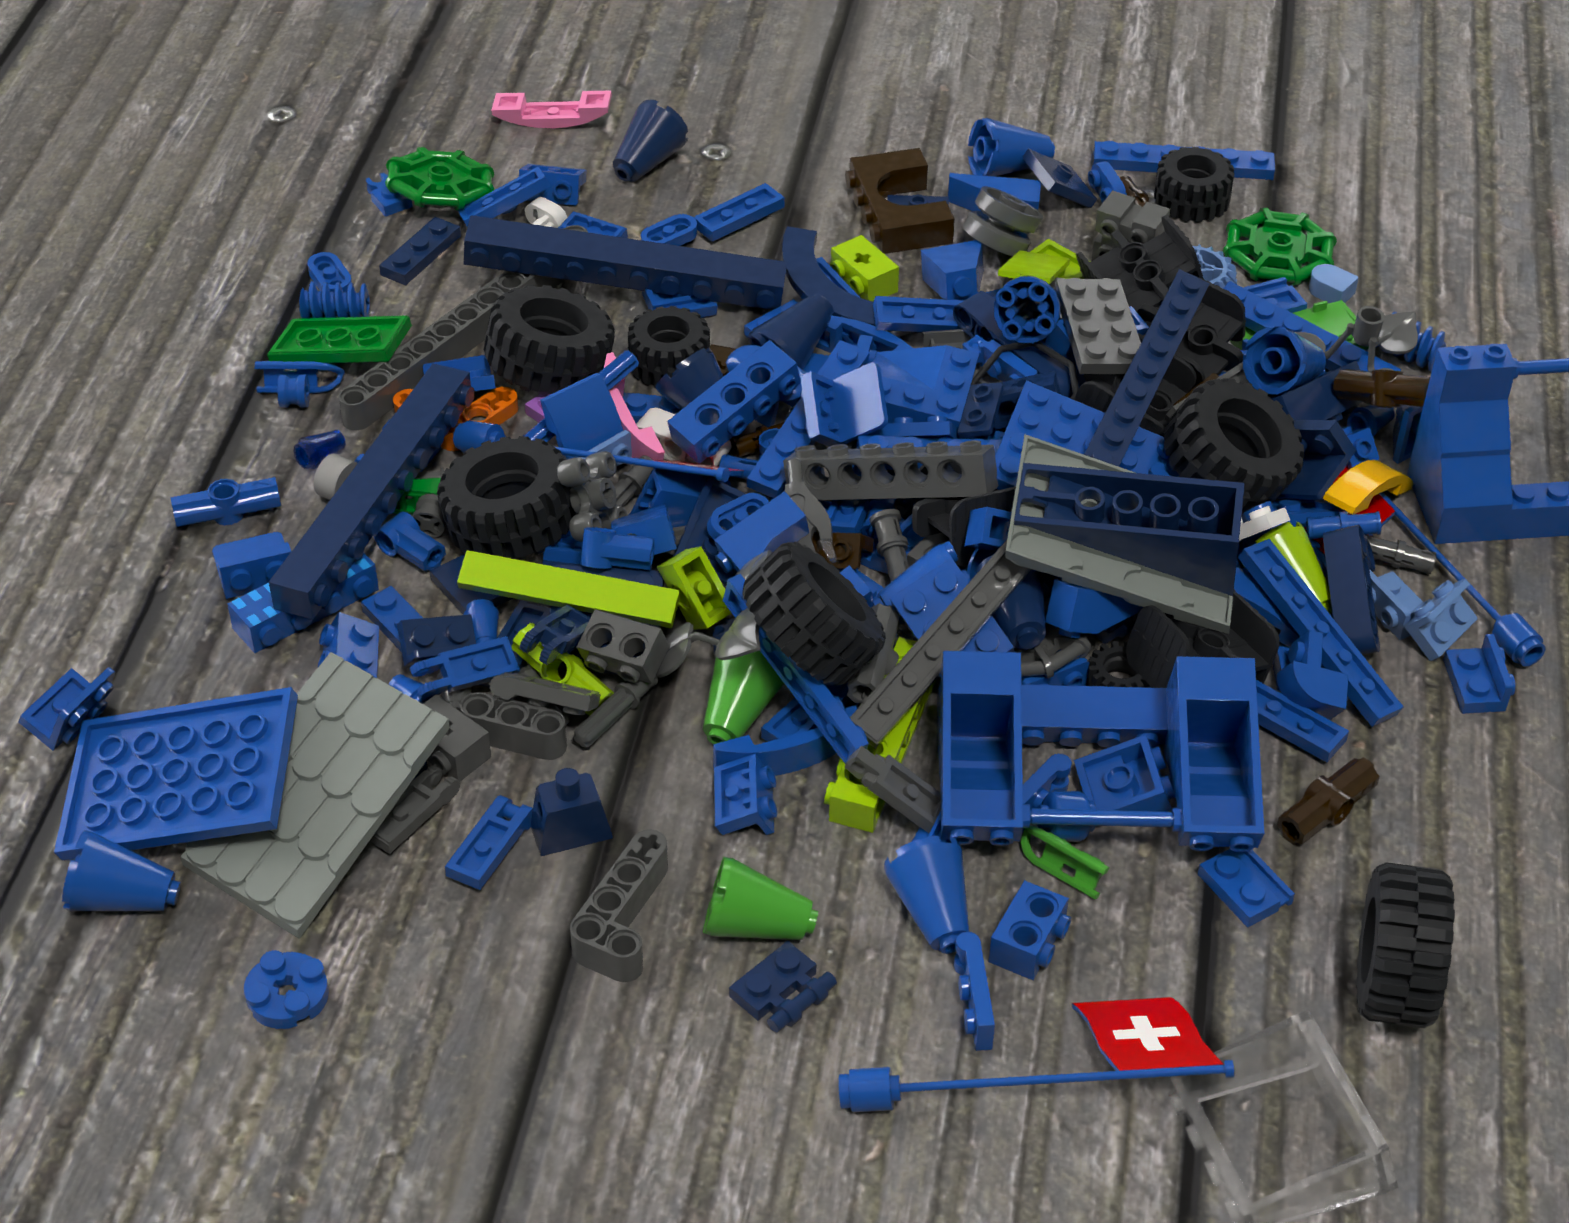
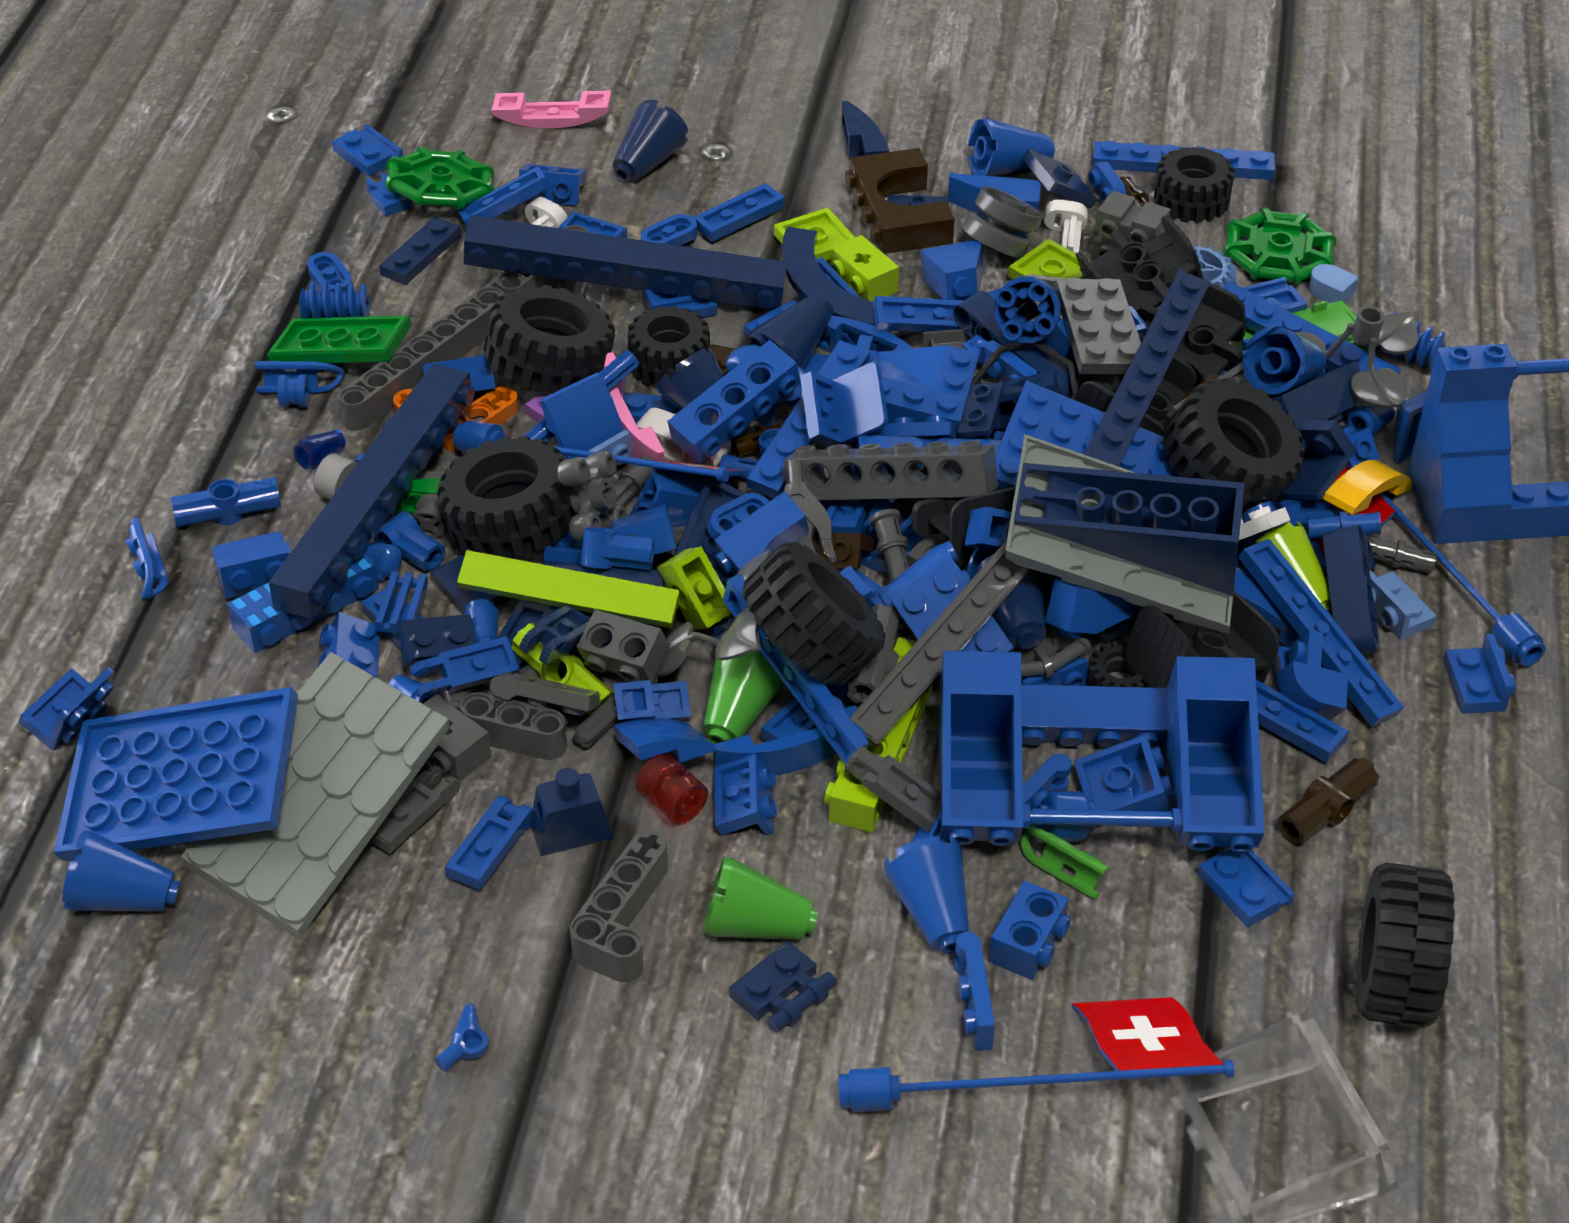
blue plate [244,950,329,1029] -> none
lime piece [998,250,1070,284] -> none
dark brown piece [1333,369,1430,407] -> none
medium blue bracket [1404,578,1478,661] -> none
none -> blue piece [125,517,168,599]
none -> blue plate [332,124,403,176]
none -> blue piece [364,542,402,582]
none -> blue tile [375,571,428,633]
none -> blue animal [435,1003,489,1071]
none -> blue slope [613,680,691,722]
none -> blue slope [614,718,715,763]
none -> clear red wheel [635,753,709,825]
none -> lime plate [774,208,855,261]
none -> dark blue slope [841,101,889,160]
none -> white piece [1044,200,1088,253]

